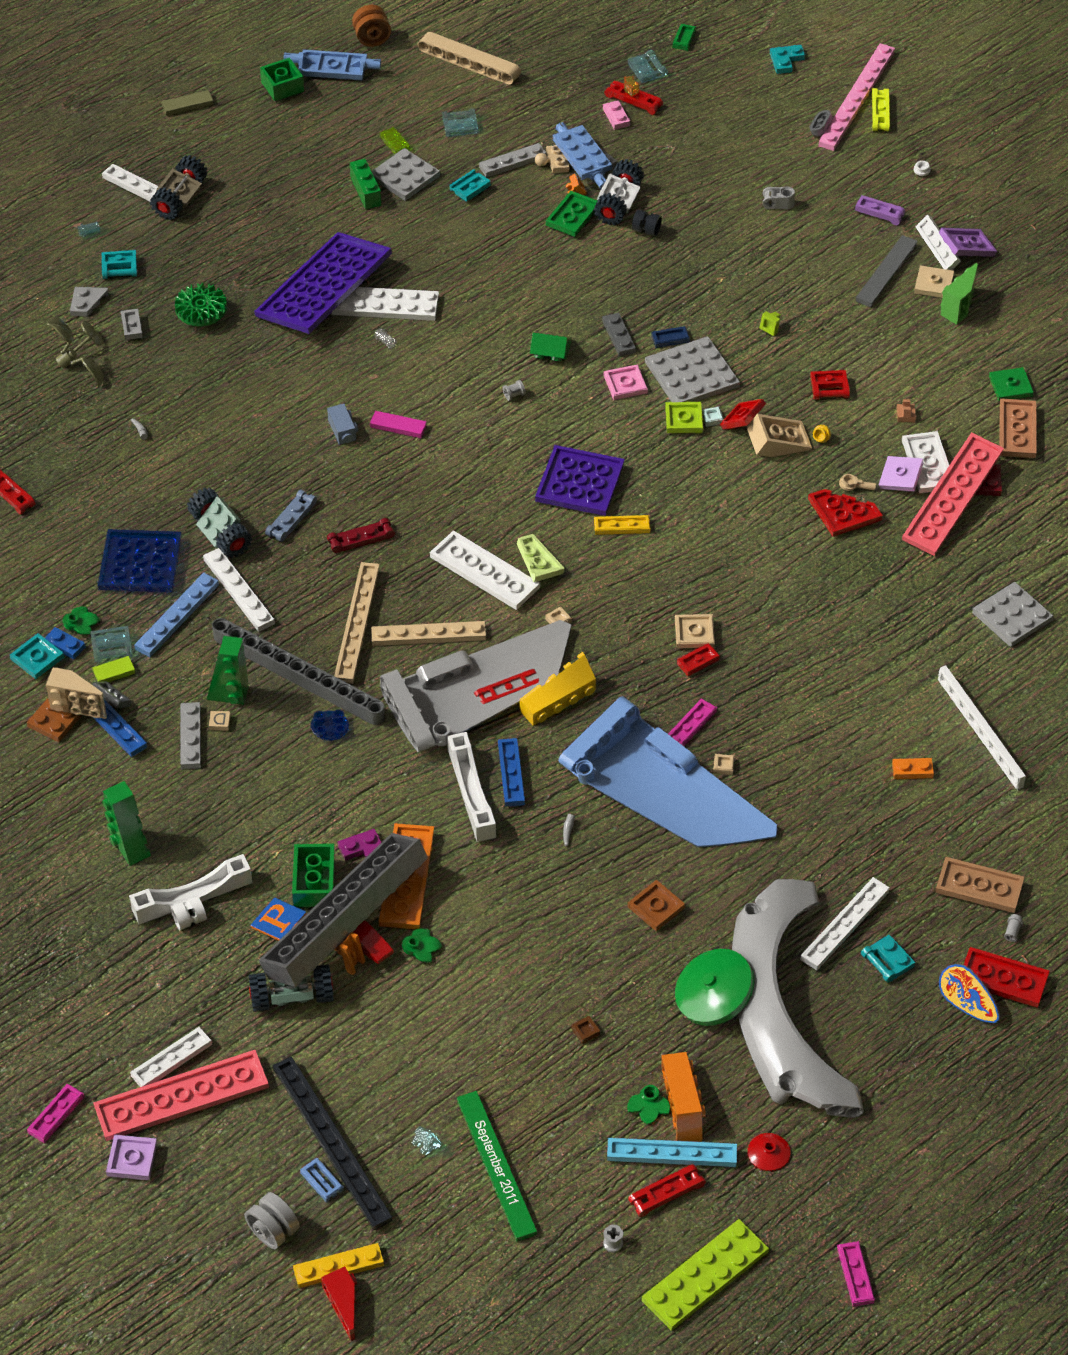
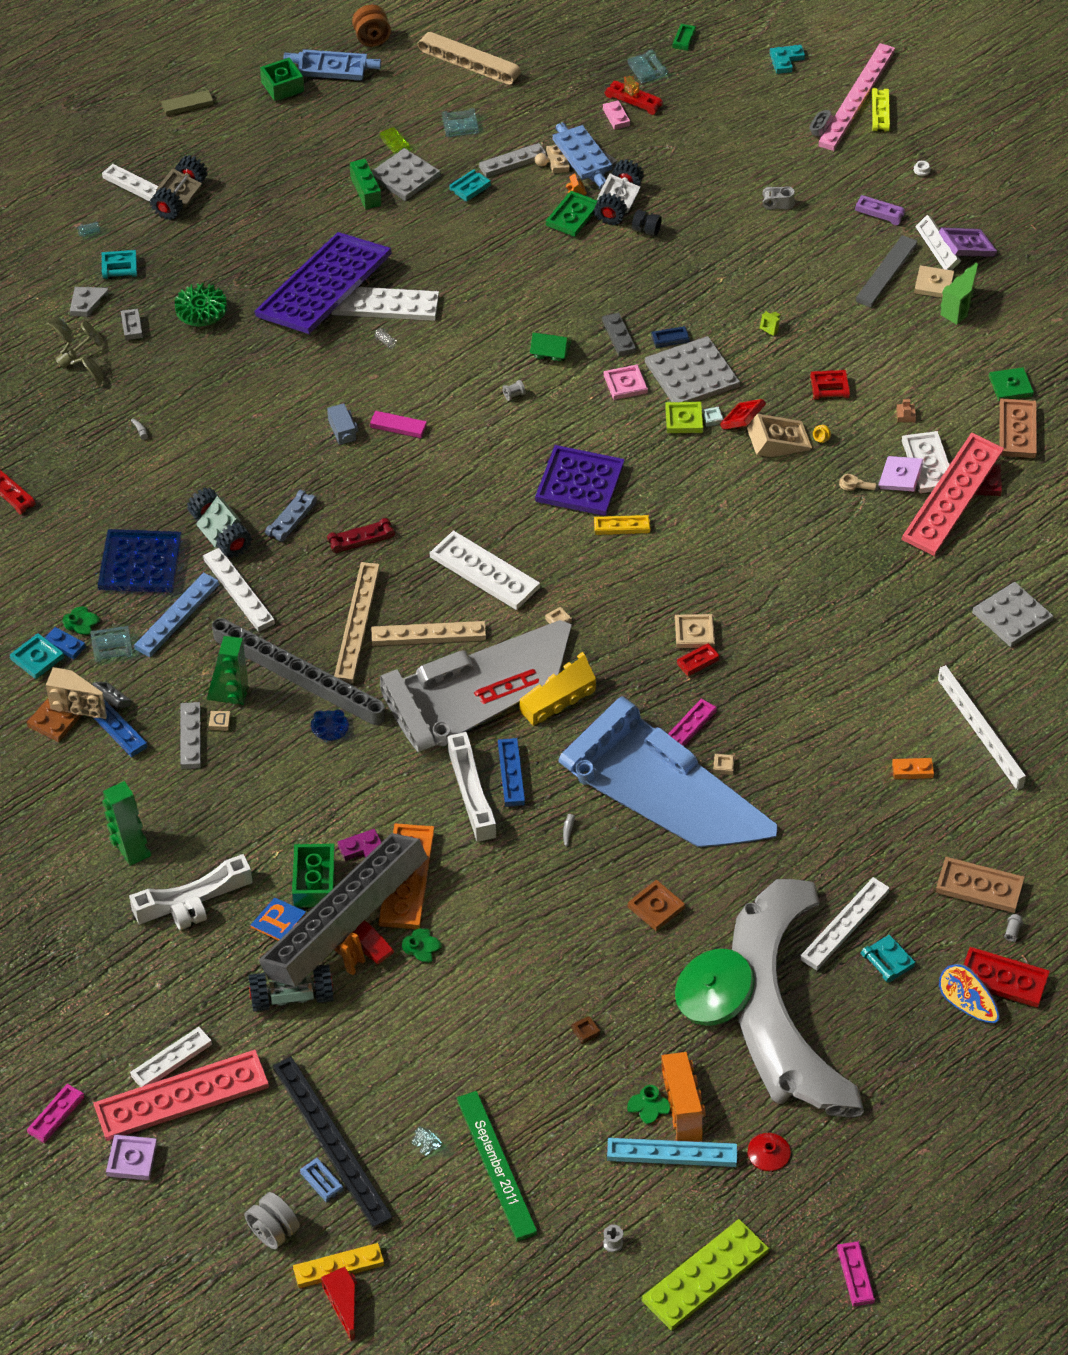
lime tile [92,656,135,682] -> none
yellowish green wing [517,534,565,582] -> none
red plate [628,1164,706,1217] -> none
red plate [808,489,883,537] -> none

